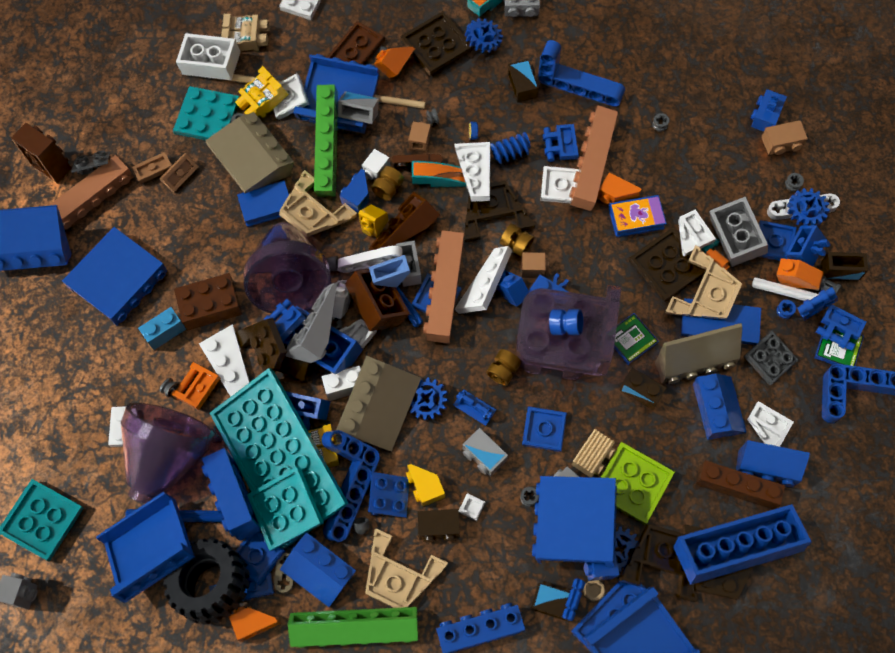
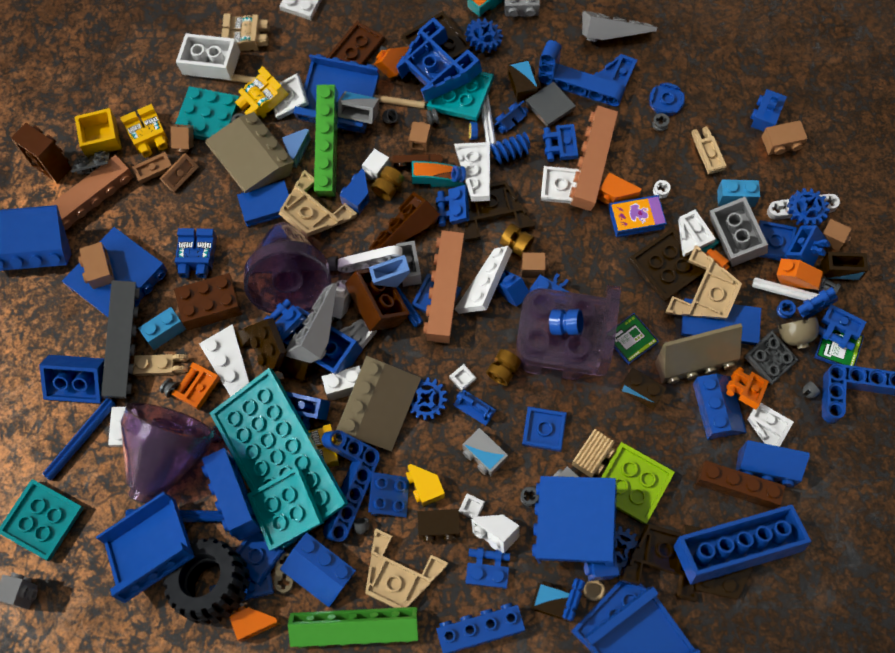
yellow slope [358,204,388,238] -> none
dark grey bush [785,173,804,192] -> none
none -> blue slope [39,355,105,404]
none -> blue axle [43,398,116,480]
none -> yellow piece [74,108,122,157]
none -> medium nougat brick [78,242,115,289]
none -> dark grey brick [101,280,140,399]
none -> yellow hips [120,104,168,158]
none -> tan hinge [133,354,189,376]
none -> medium nougat brick [171,124,194,152]
none -> blue hips [175,228,217,278]
none -> medium blue slope [282,129,311,168]
none -> dark grey hinge [382,109,398,124]
none -> blue wedge [396,17,482,102]
none -> teal plate [427,72,494,121]
none -> blue plate [436,185,470,227]
none -> white tile [449,364,477,391]
none -> blue bush [451,166,466,183]
none -> blue plate [465,547,510,589]
none -> white slope [472,515,519,553]
none -> white axle [481,95,496,145]
none -> blue hinge [493,100,529,134]
none -> dark grey tile [526,82,576,127]
none -> light grey wedge [582,11,657,42]
none -> blue wing [594,54,637,88]
none -> blue tile [649,83,685,116]
none -> white bush [653,180,671,199]
none -> tan hinge [692,126,727,175]
none -> dark azure brick [717,179,760,207]
none -> orange plate [726,367,769,410]
none -> dark tan cylinder [778,317,819,349]
none -> dark grey hinge [802,381,821,399]
none -> medium nougat brick [822,219,852,251]

